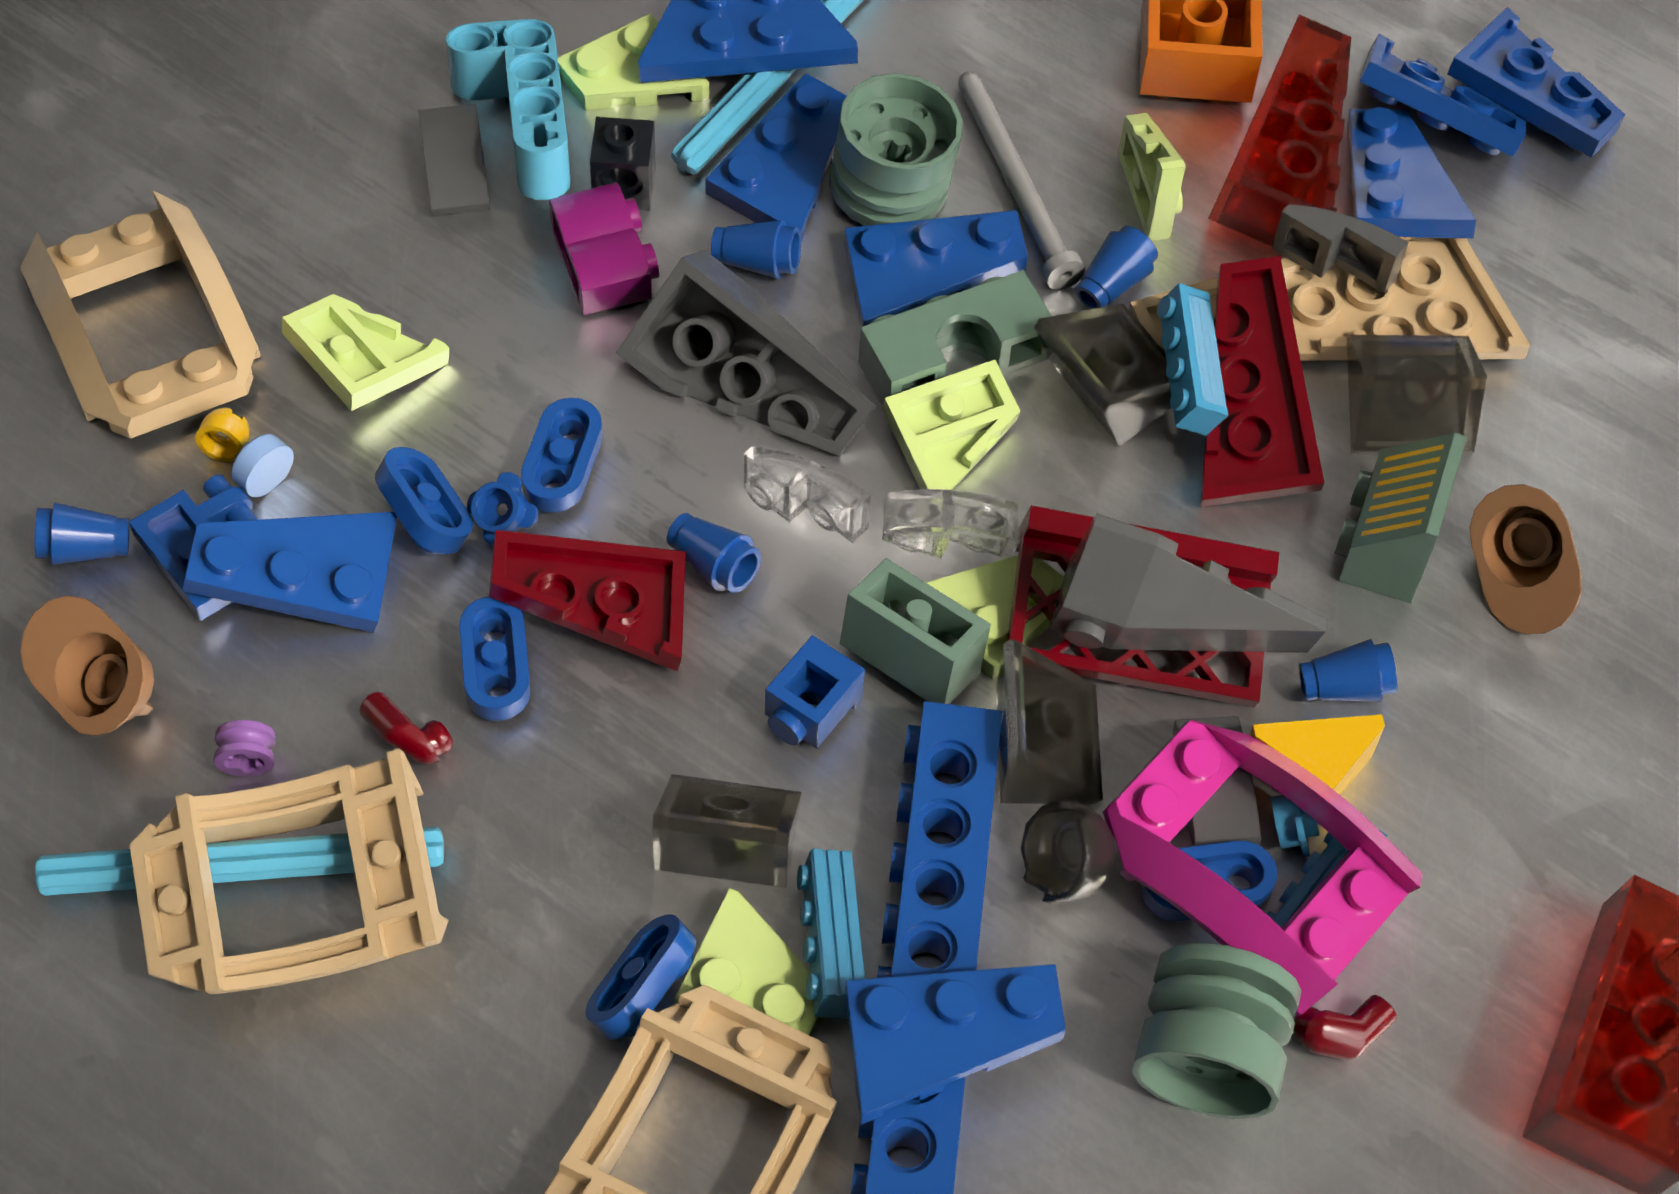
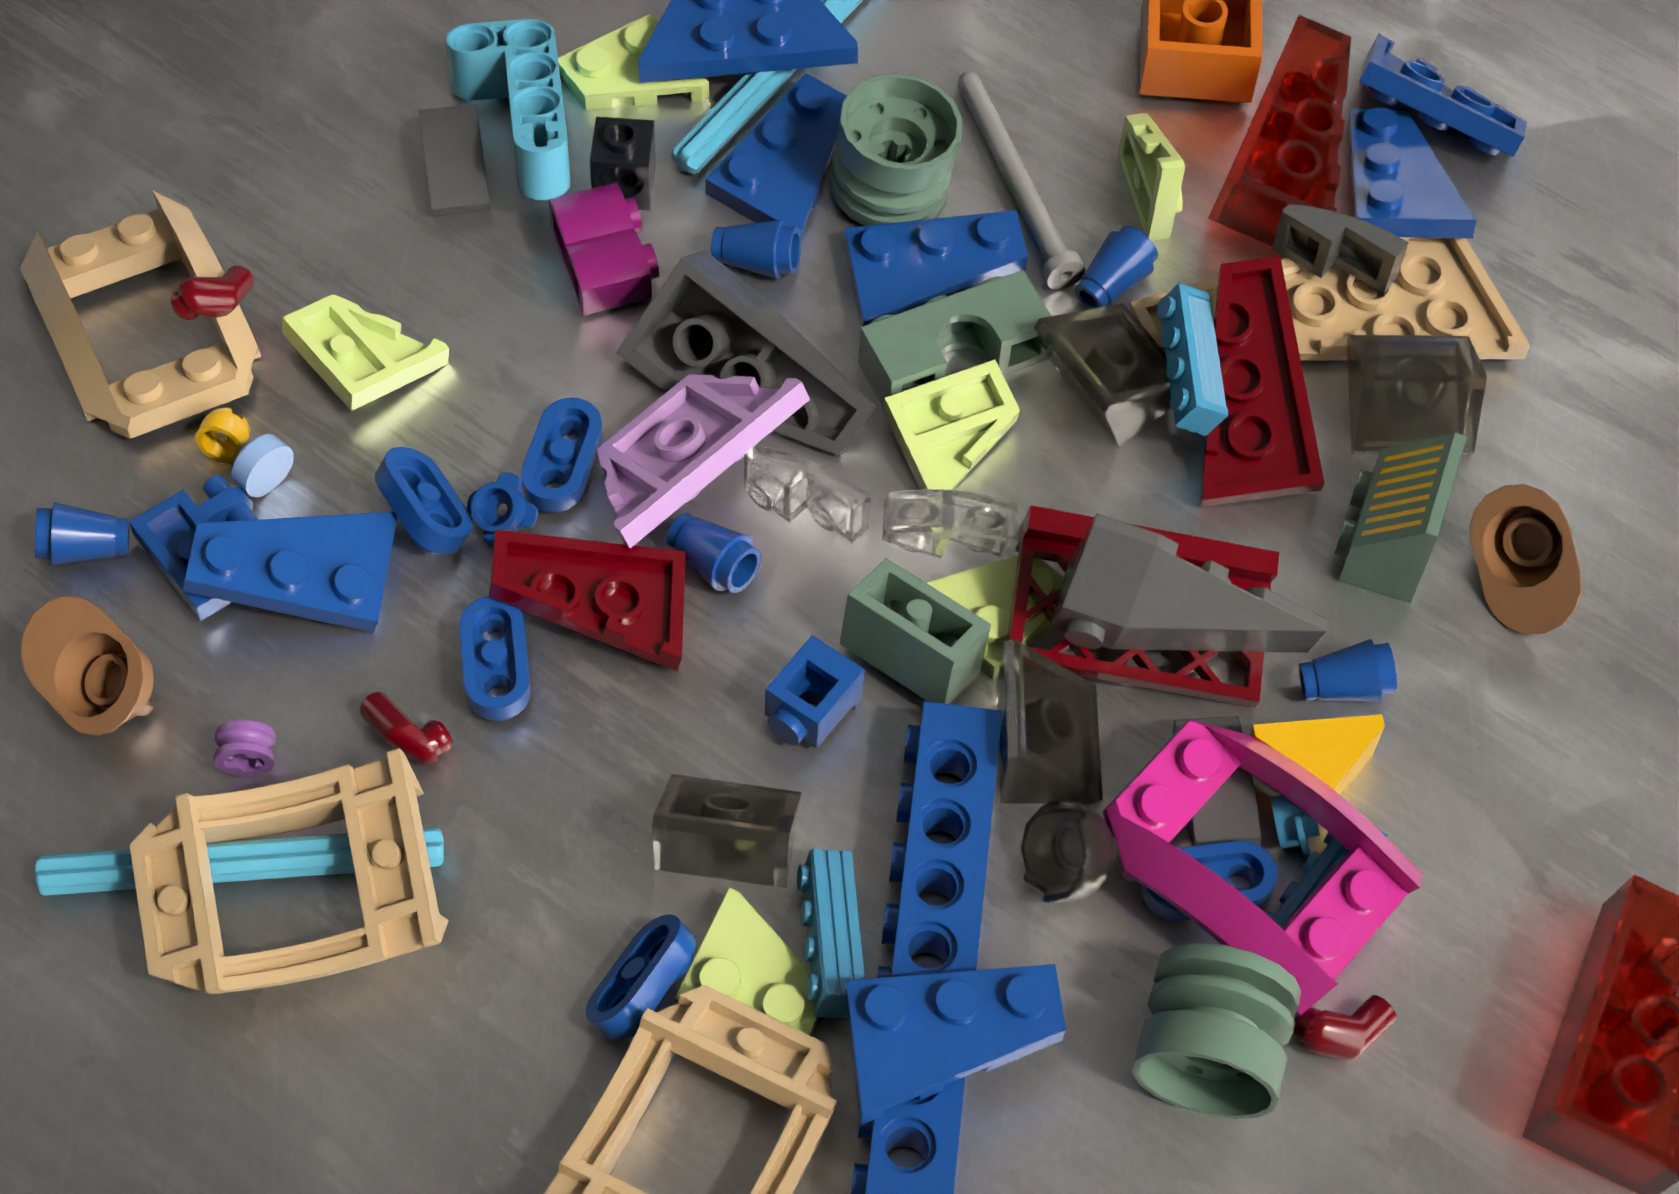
blue wing [1447,7,1625,158] -> none
none -> dark red arm [170,265,254,320]
none -> lavender wing [597,374,810,548]

